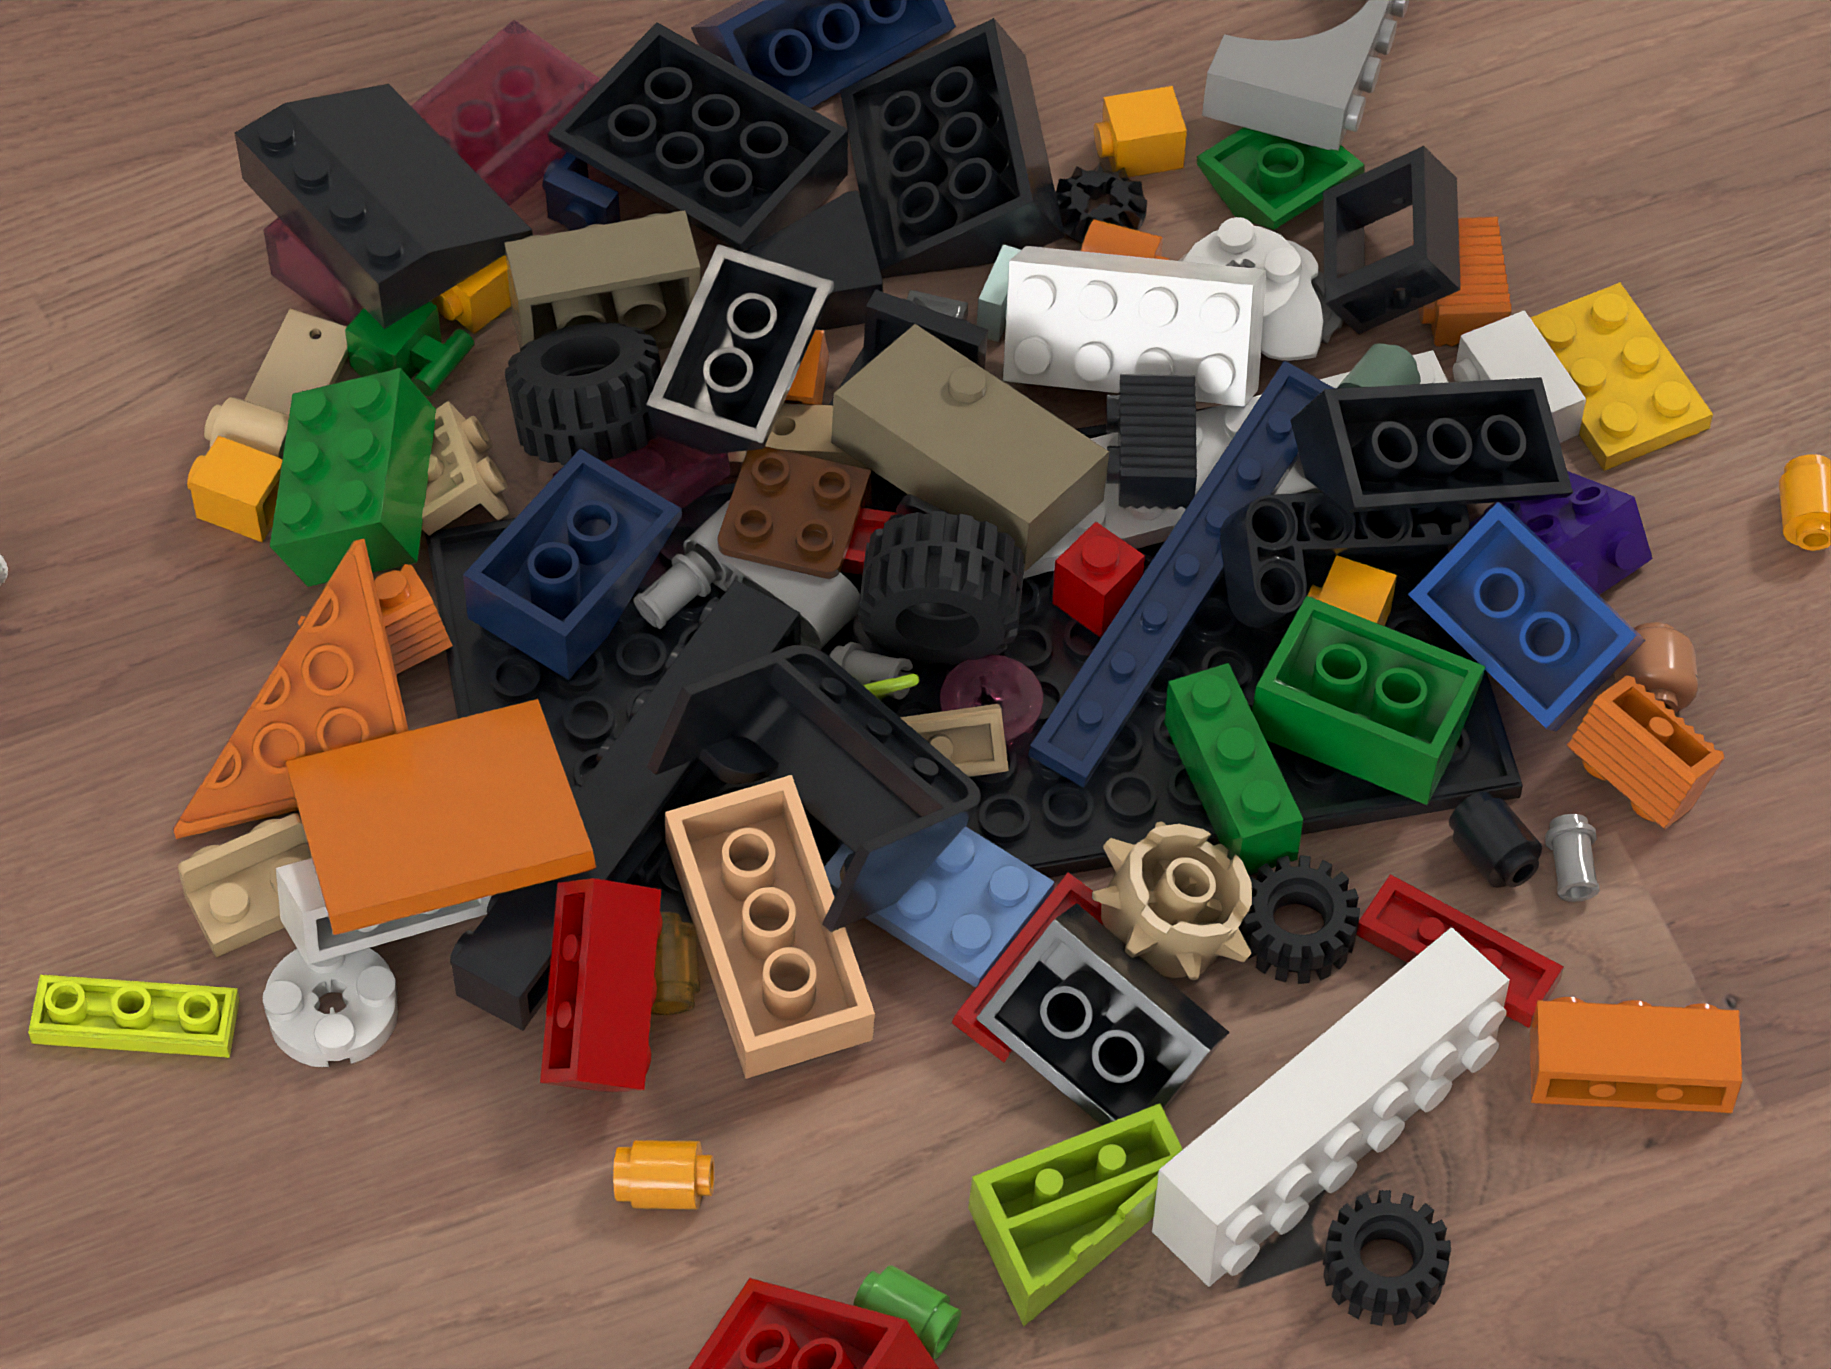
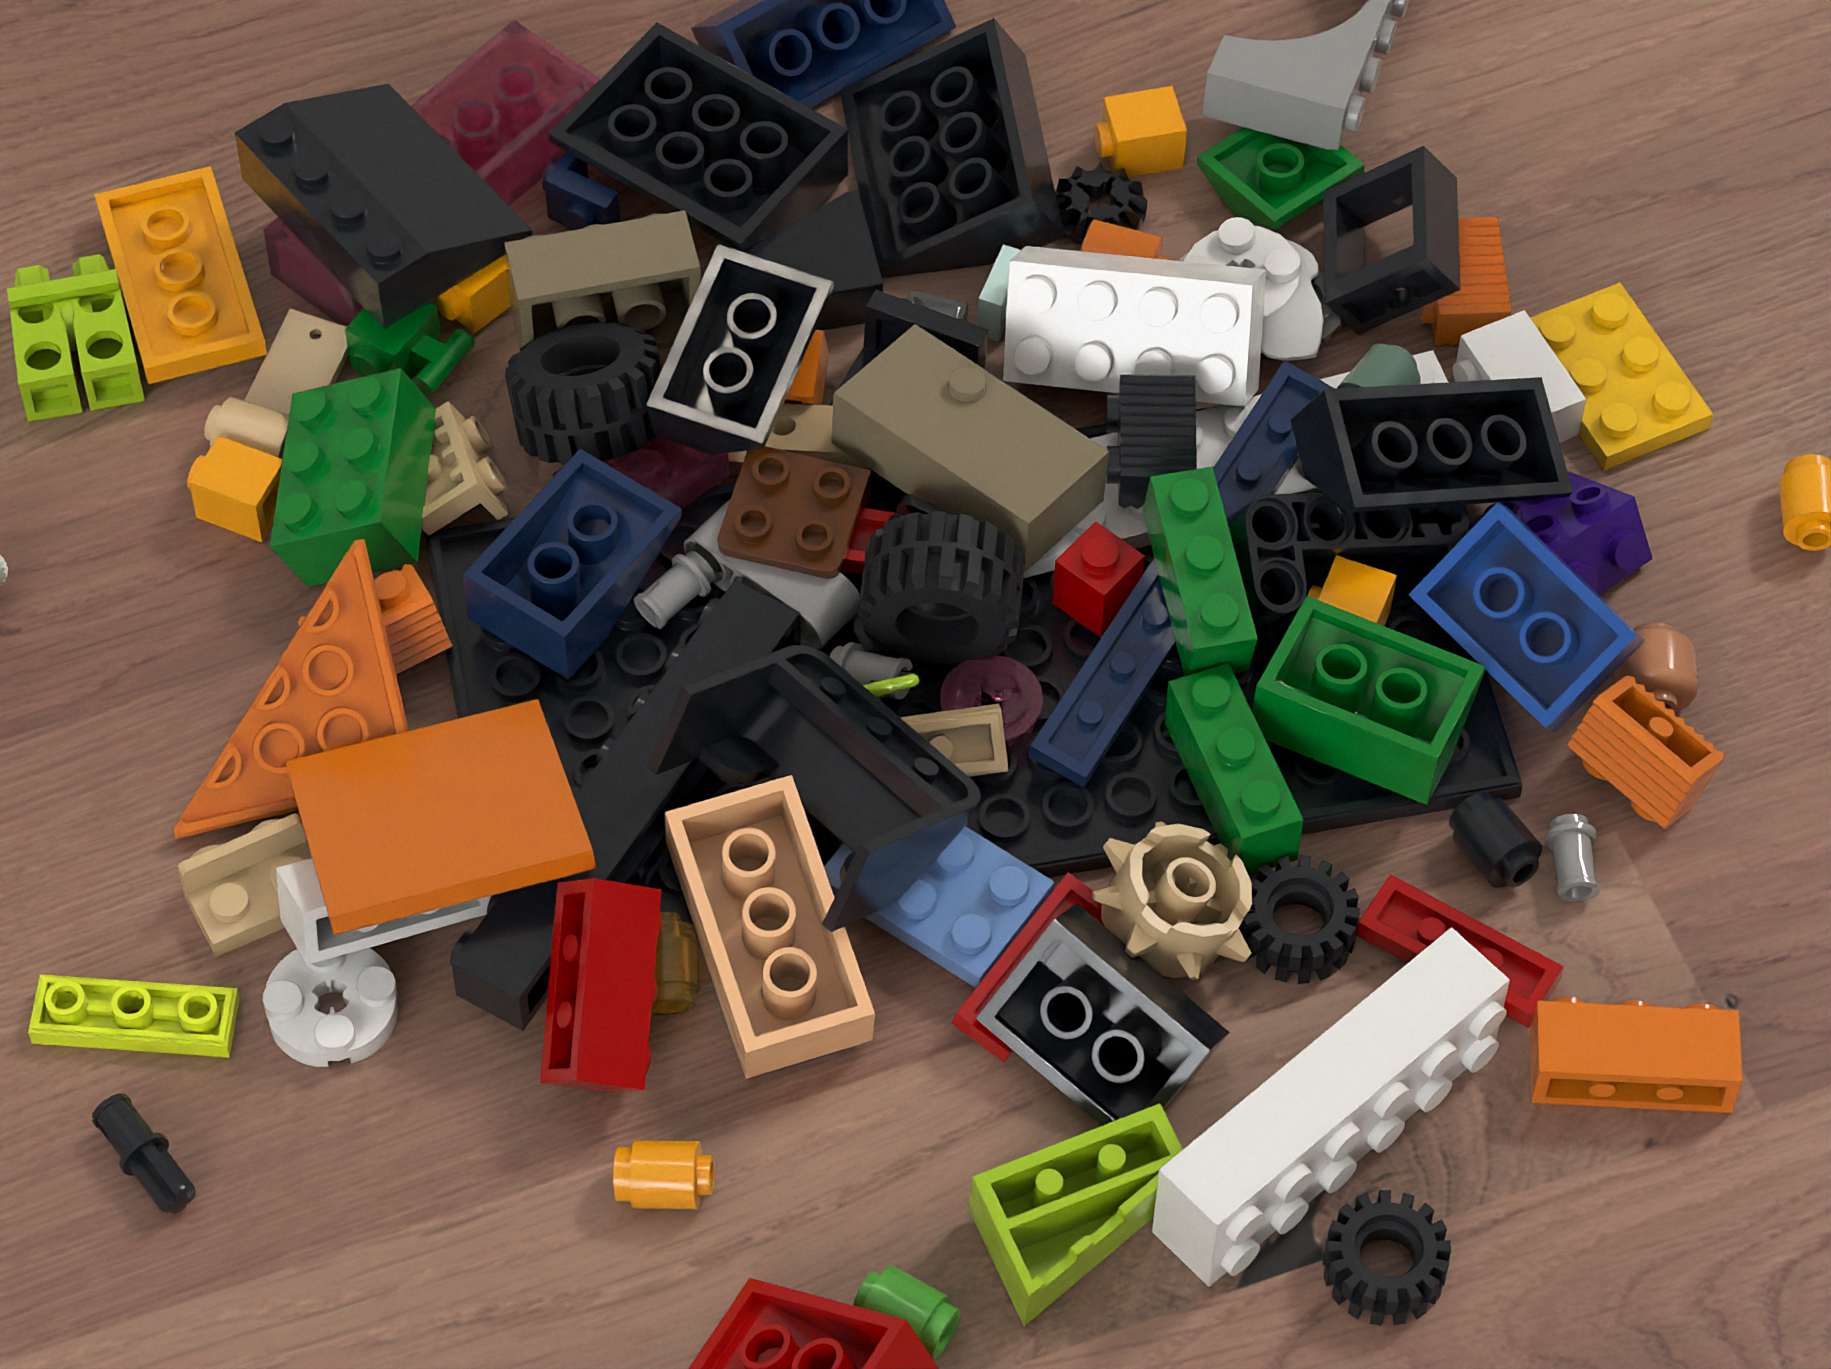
none -> lime hips [7,254,145,422]
none -> black axle [92,1093,196,1214]
none -> light orange plate [94,166,268,384]
none -> green brick [1143,466,1258,676]

